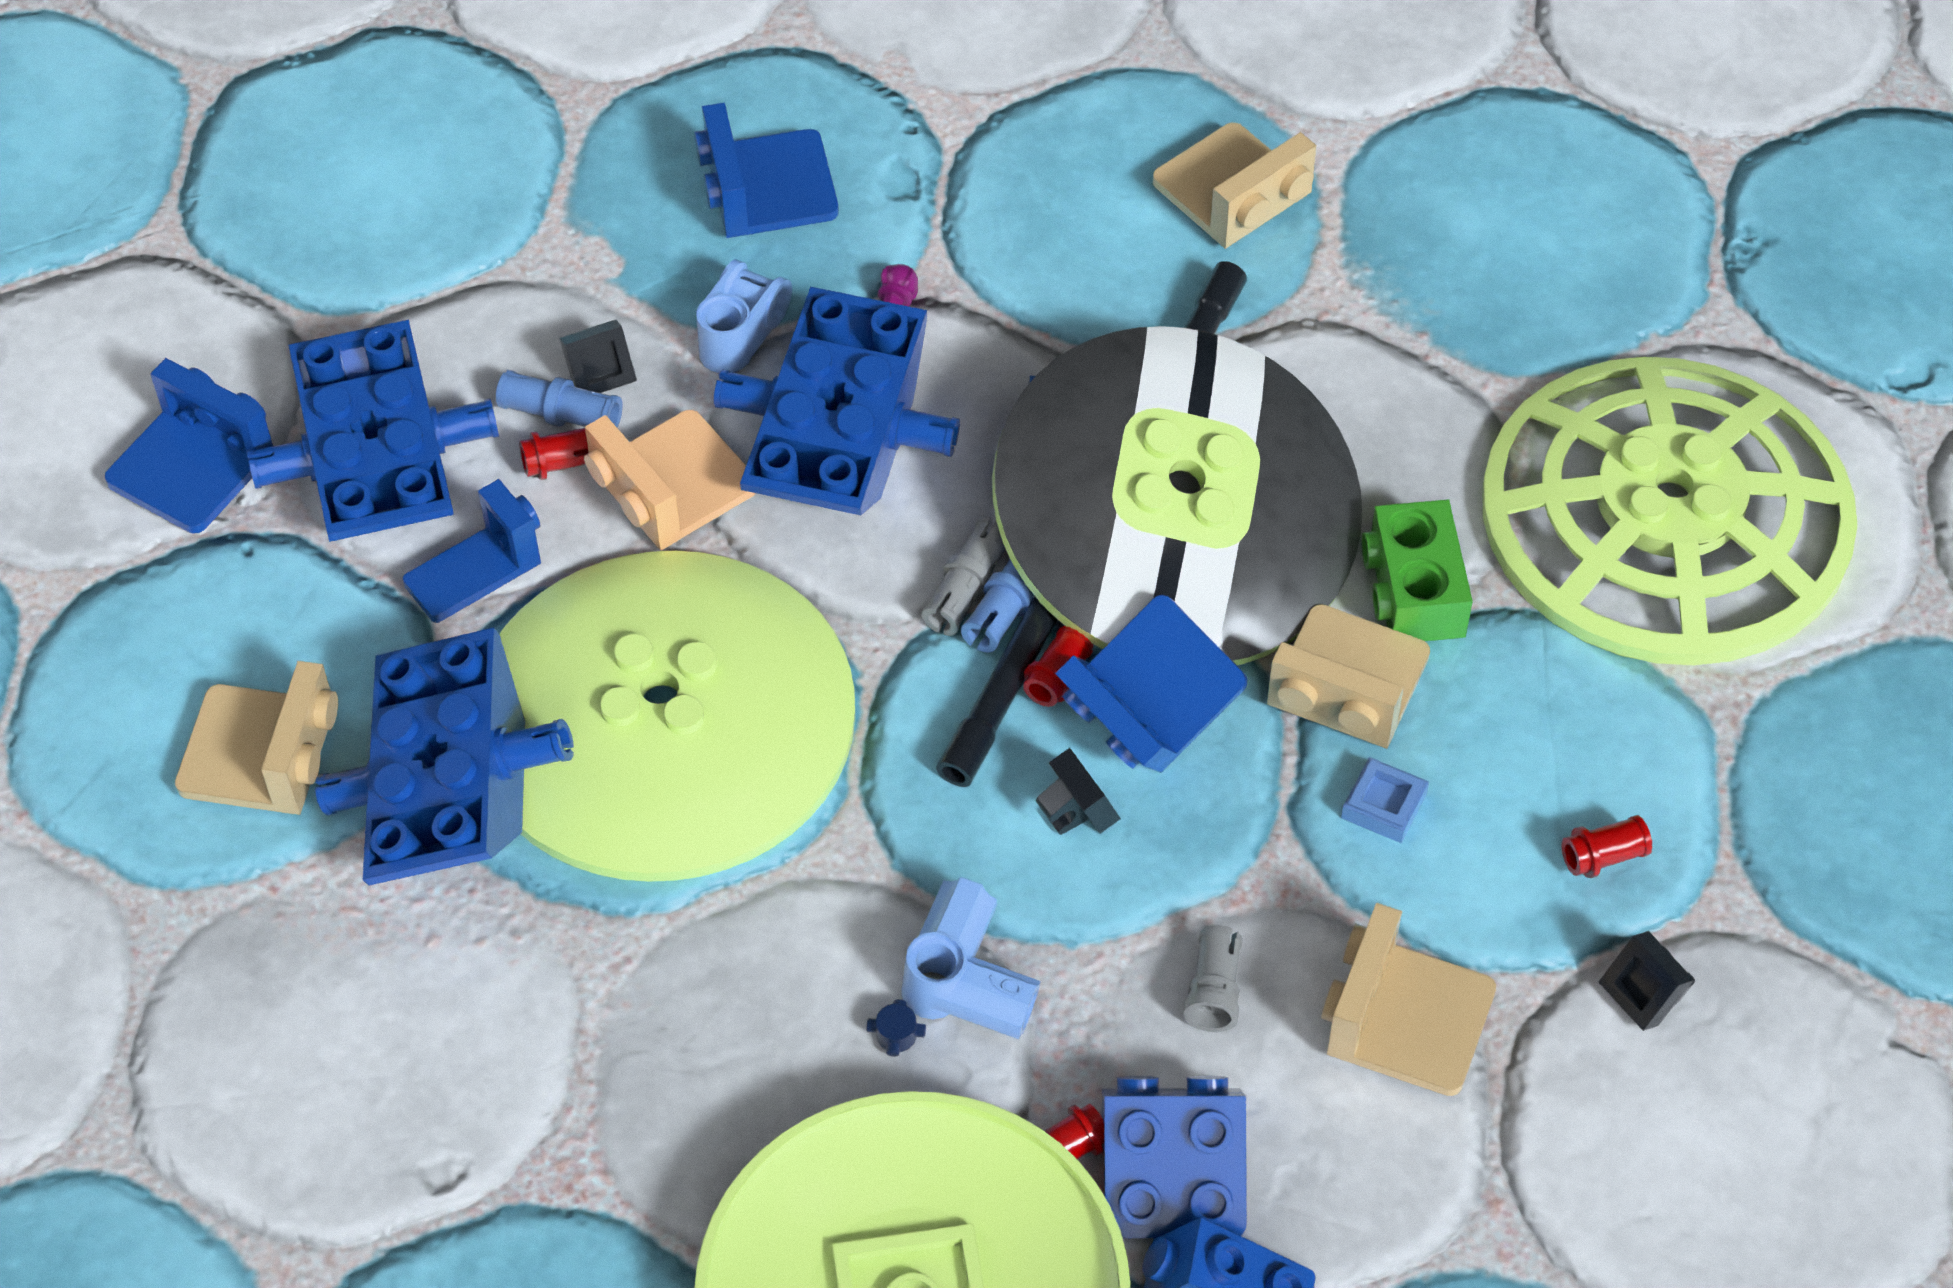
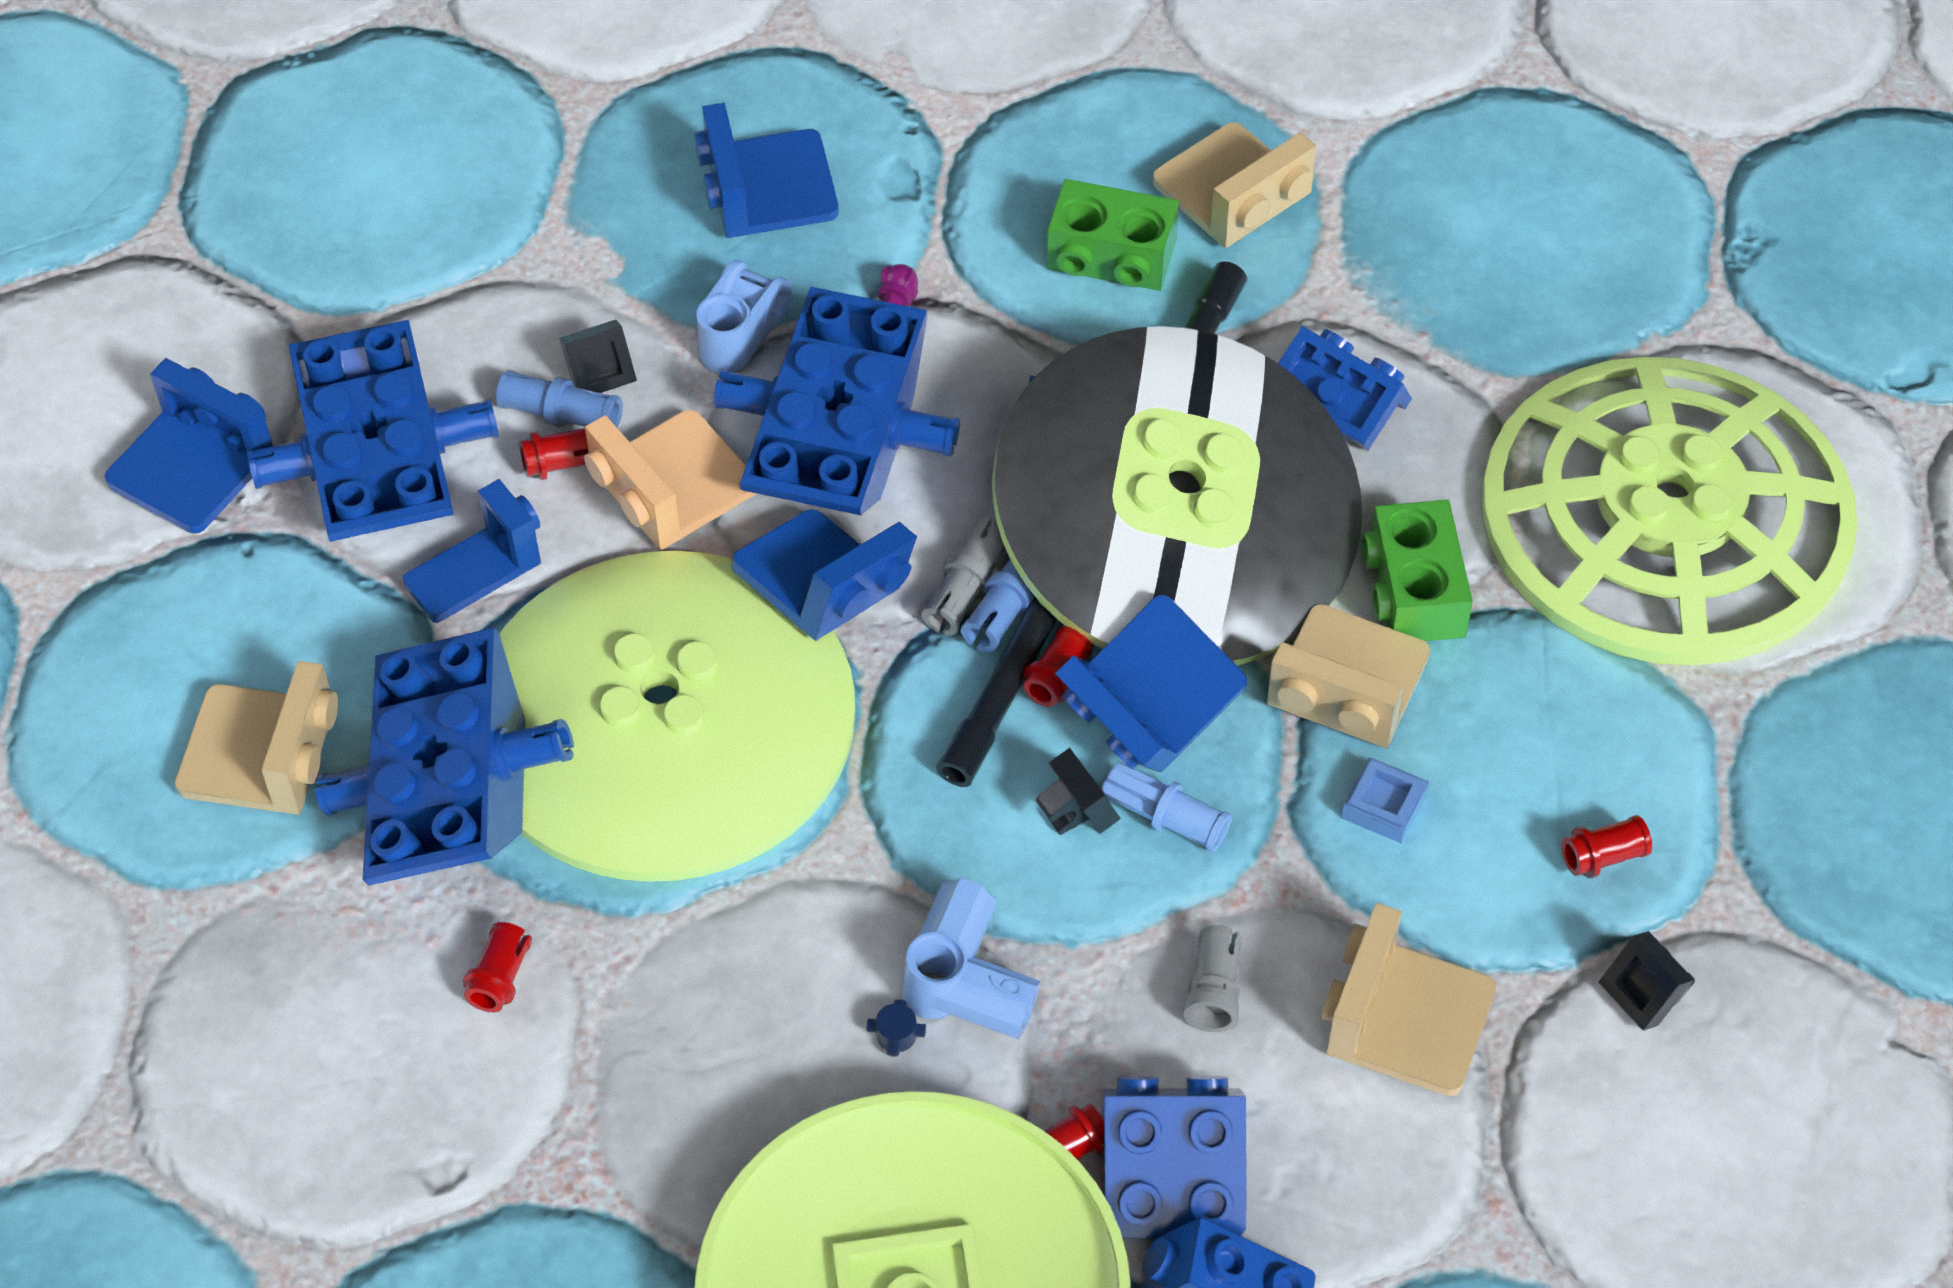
none -> red pin [462,922,532,1013]
none -> blue bracket [731,509,917,641]
none -> bright green brick [1047,179,1179,291]
none -> light blue axle [1102,763,1232,853]
none -> blue bracket [1278,326,1412,451]

